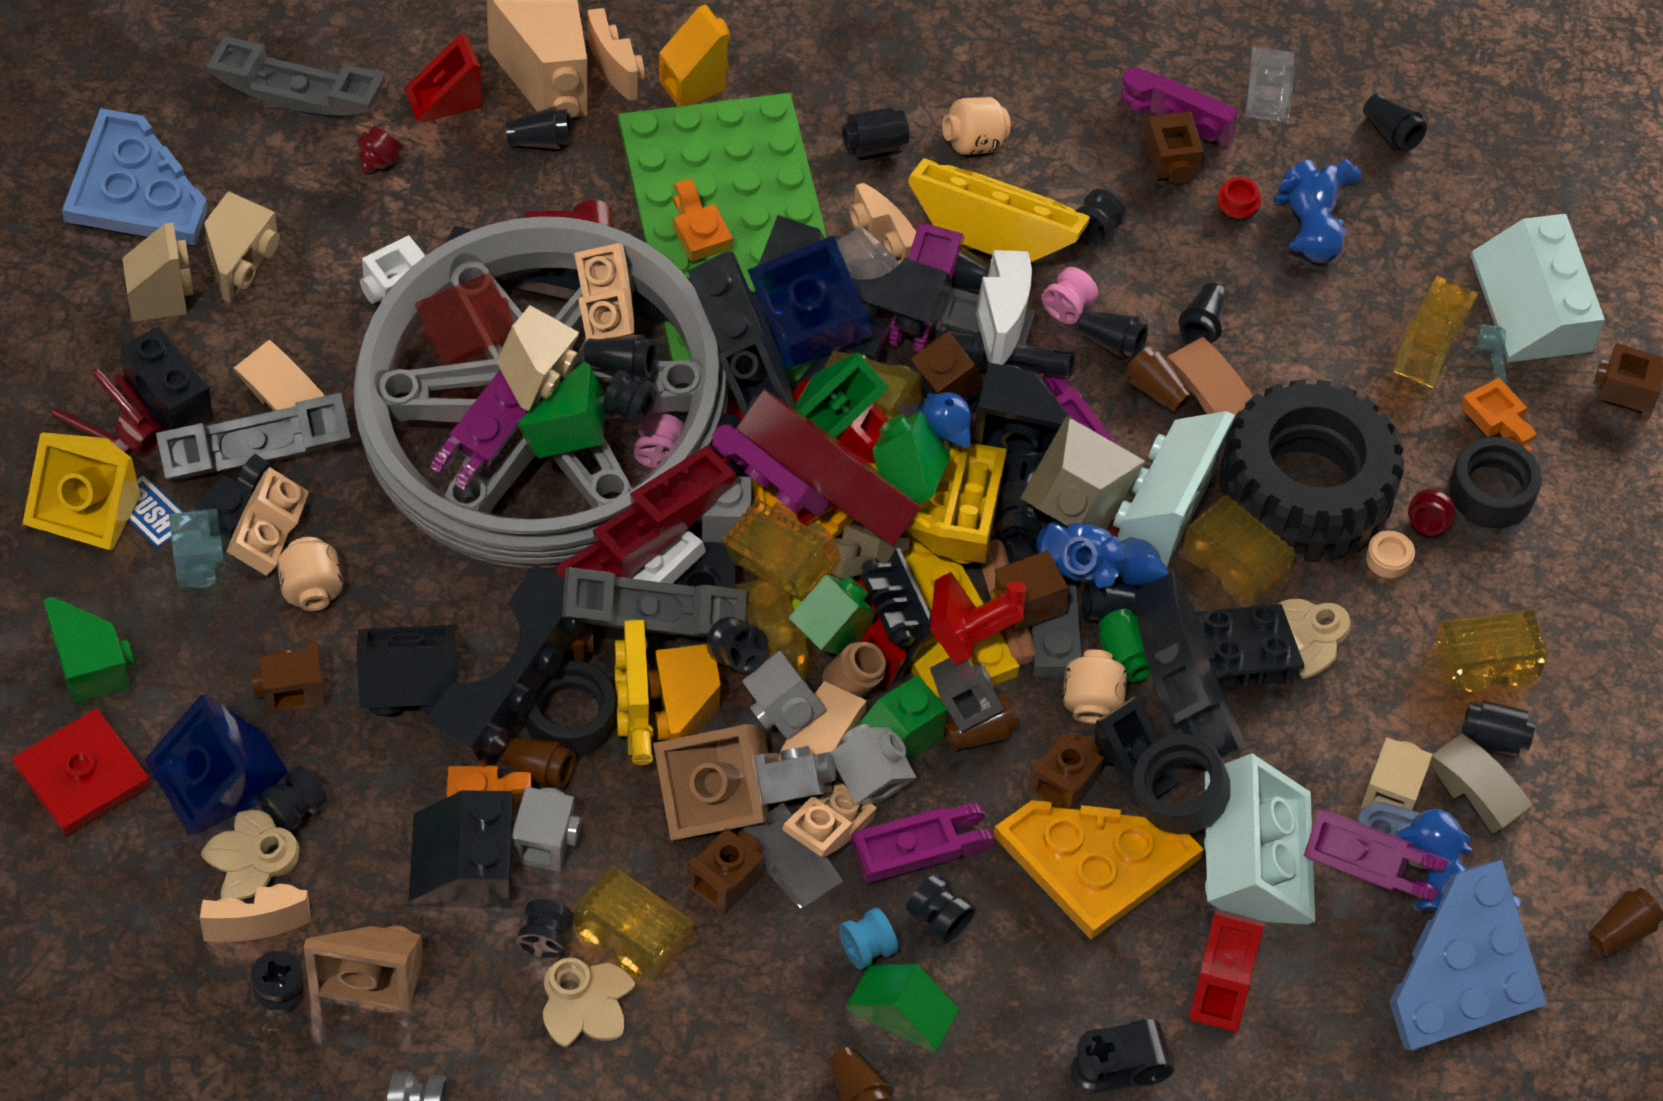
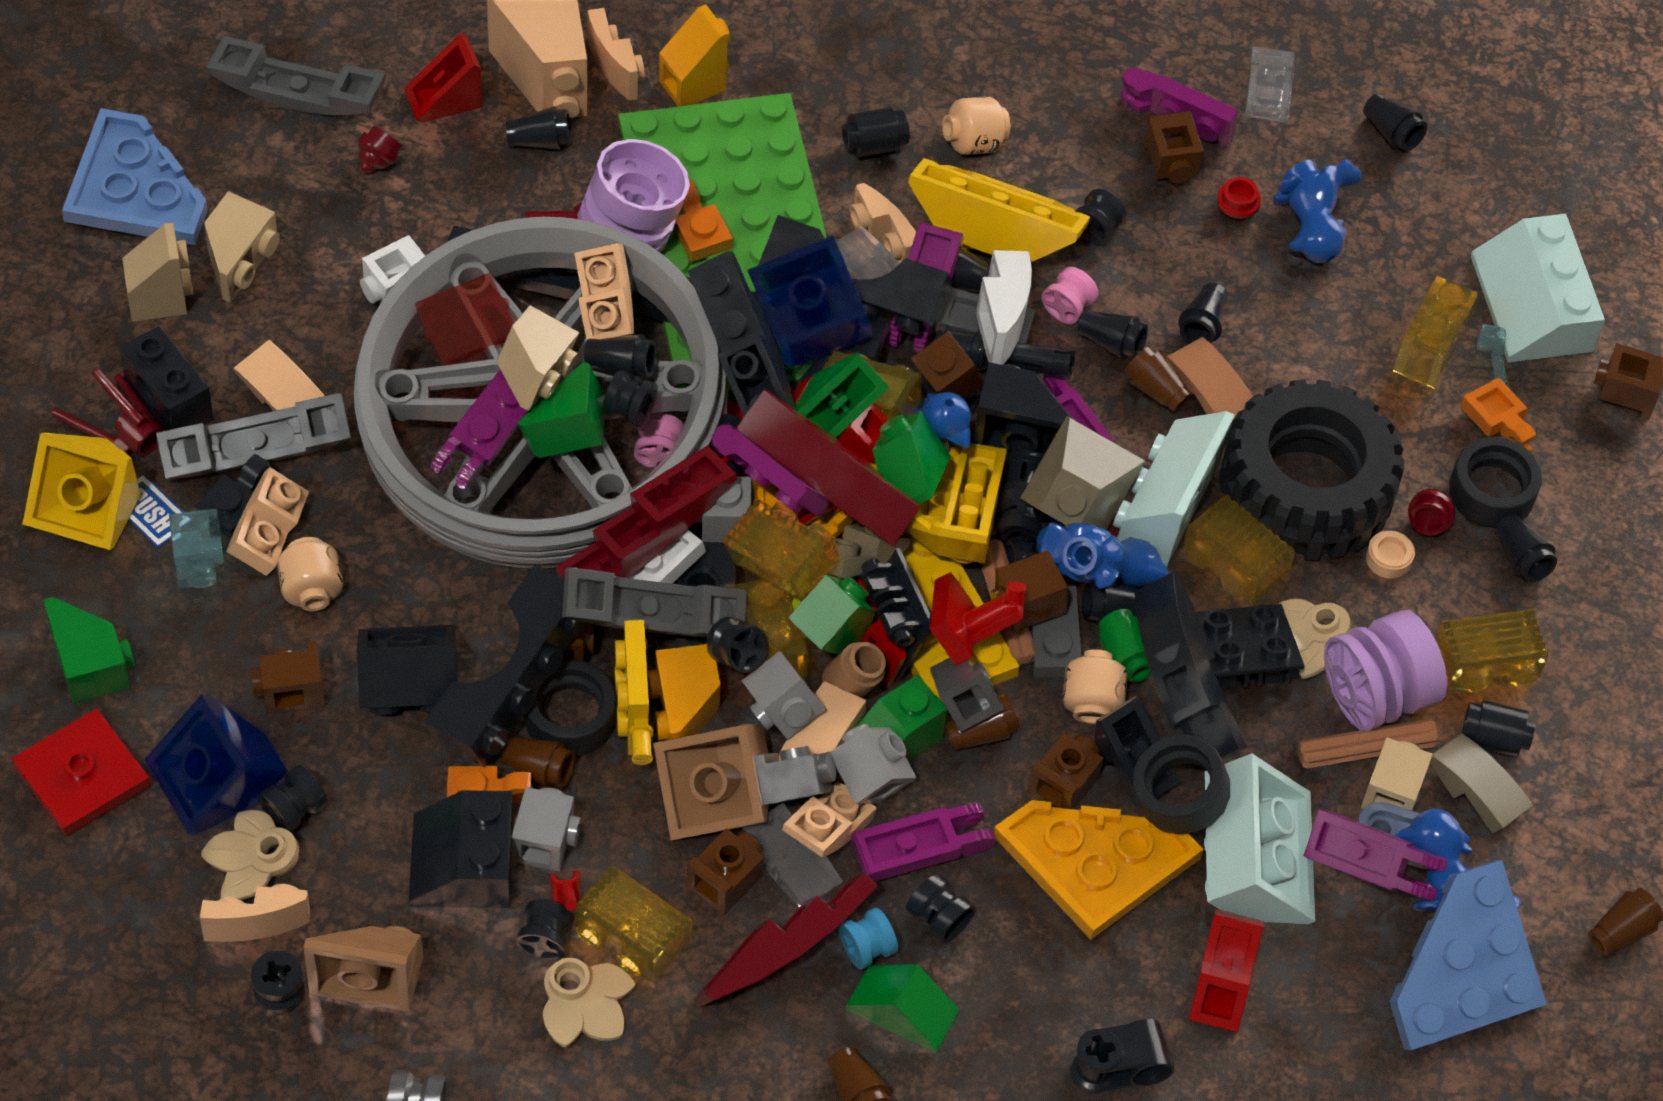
none -> red hand [550,871,581,911]
none -> lavender wheel [578,139,690,252]
none -> dark red slope [693,872,878,1006]
none -> nougat axle [1297,719,1439,769]
none -> lavender wheel [1323,610,1448,731]
none -> black cone [1496,514,1557,582]

